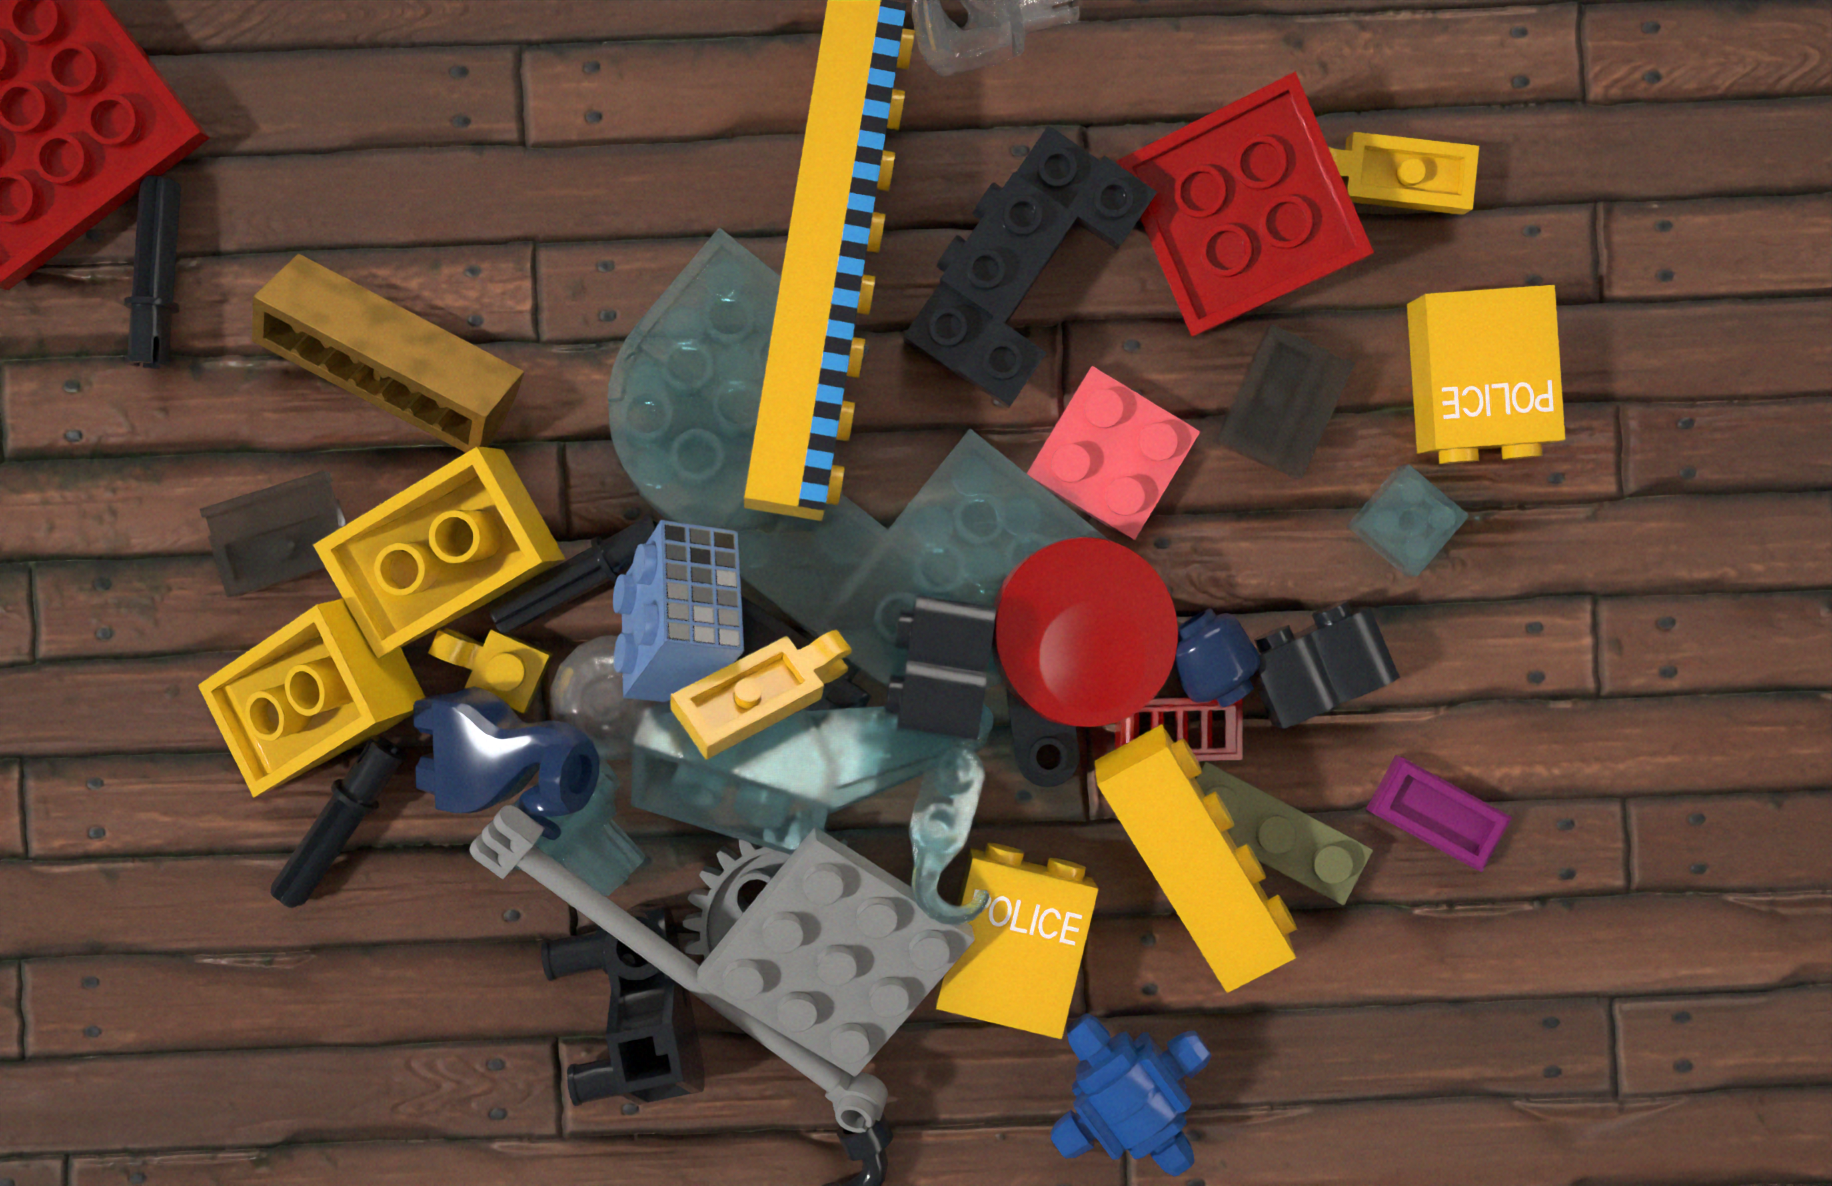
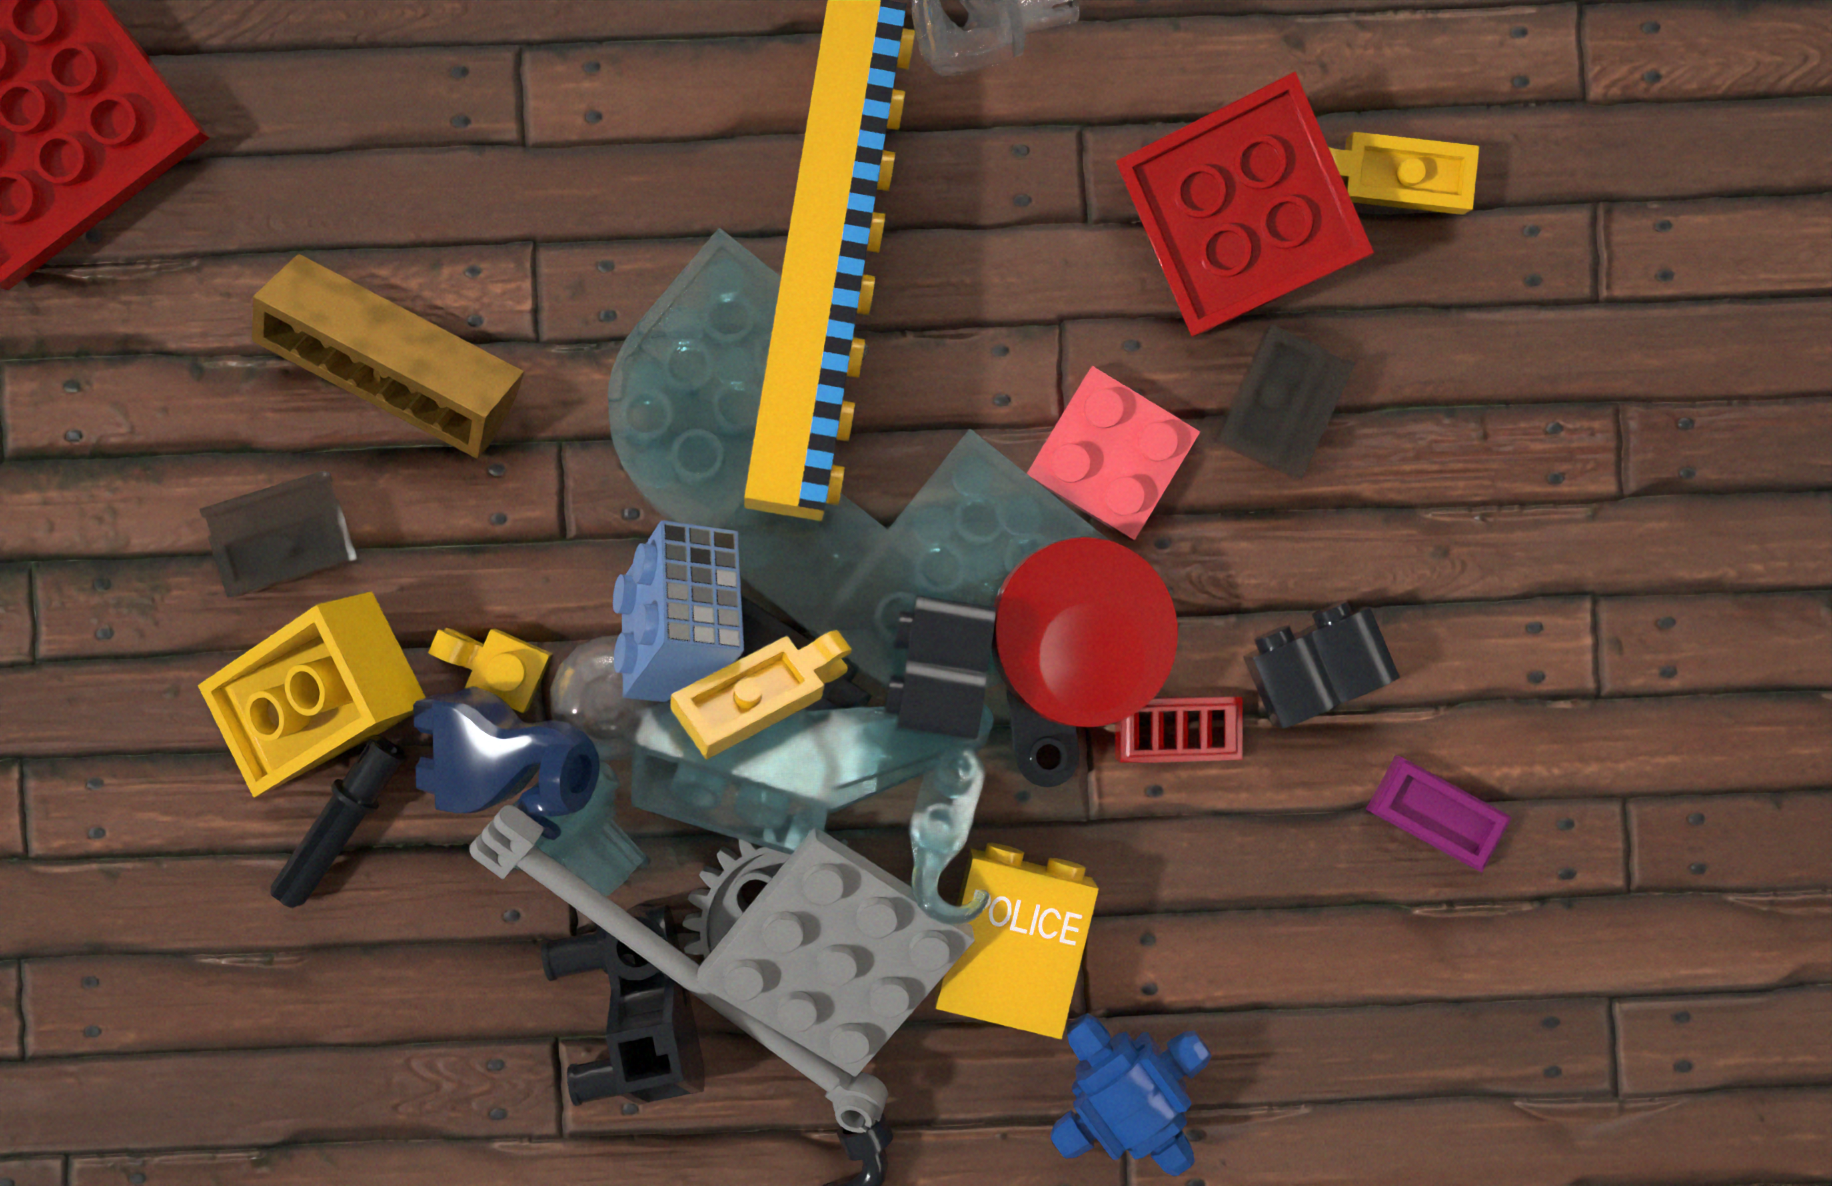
black axle [124,175,181,369] -> none
yellow slope [313,447,565,658] -> none
black axle [489,514,659,634] -> none
black bracket [903,125,1157,408] -> none
yellow brick [1095,724,1297,993] -> none
dark blue head [1171,608,1260,708] -> none
olive plate [1195,761,1373,905] -> none
clear light blue piece [1347,464,1469,577] -> none
yellow brick [1407,285,1565,464] -> none

